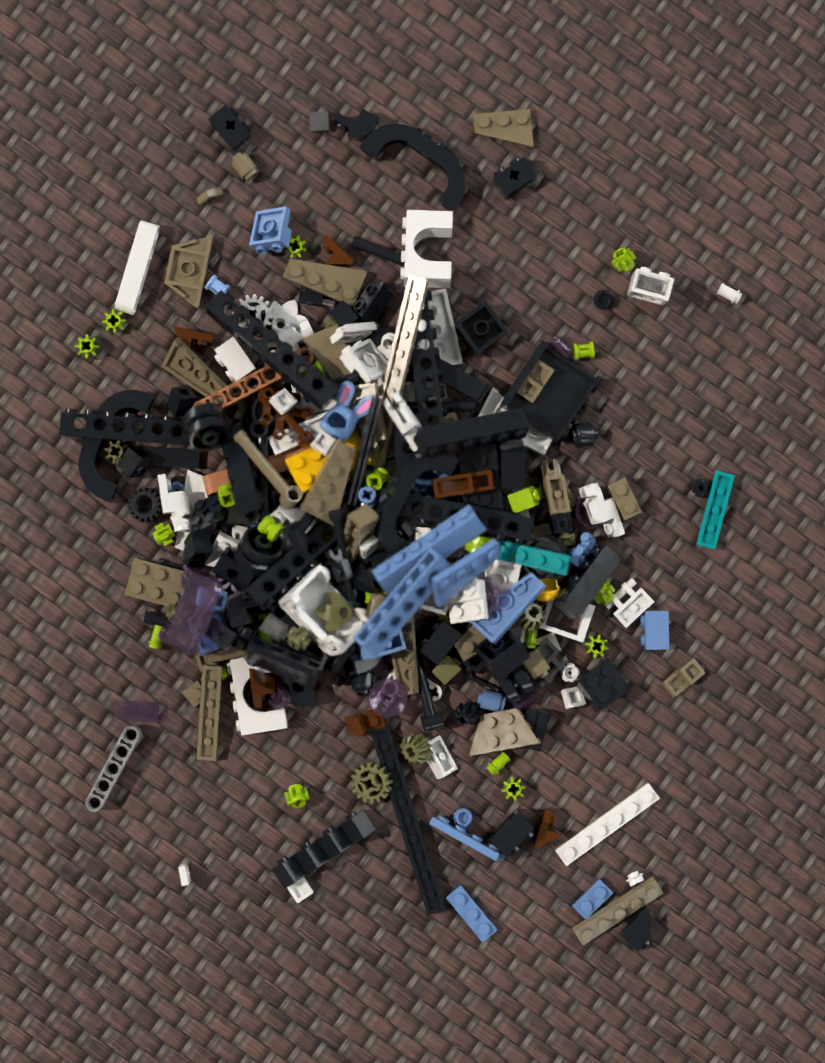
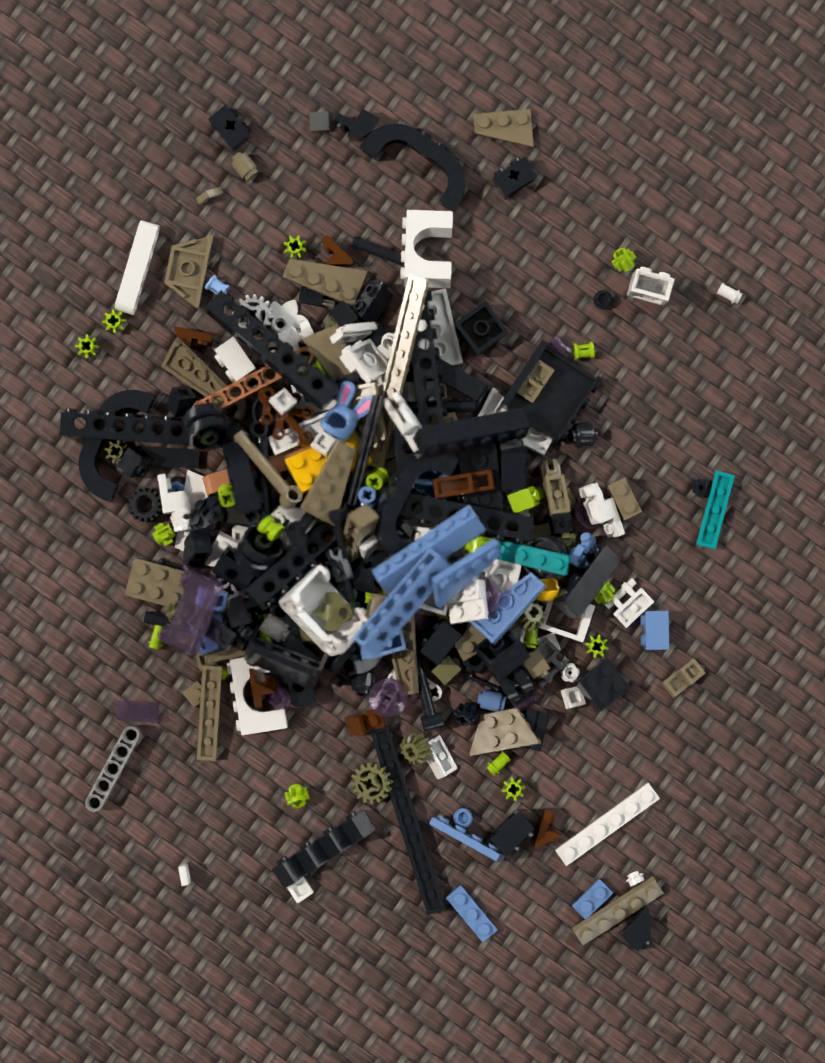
medium blue plate [249,206,292,255] -> none
olive gear [287,626,311,650] -> none

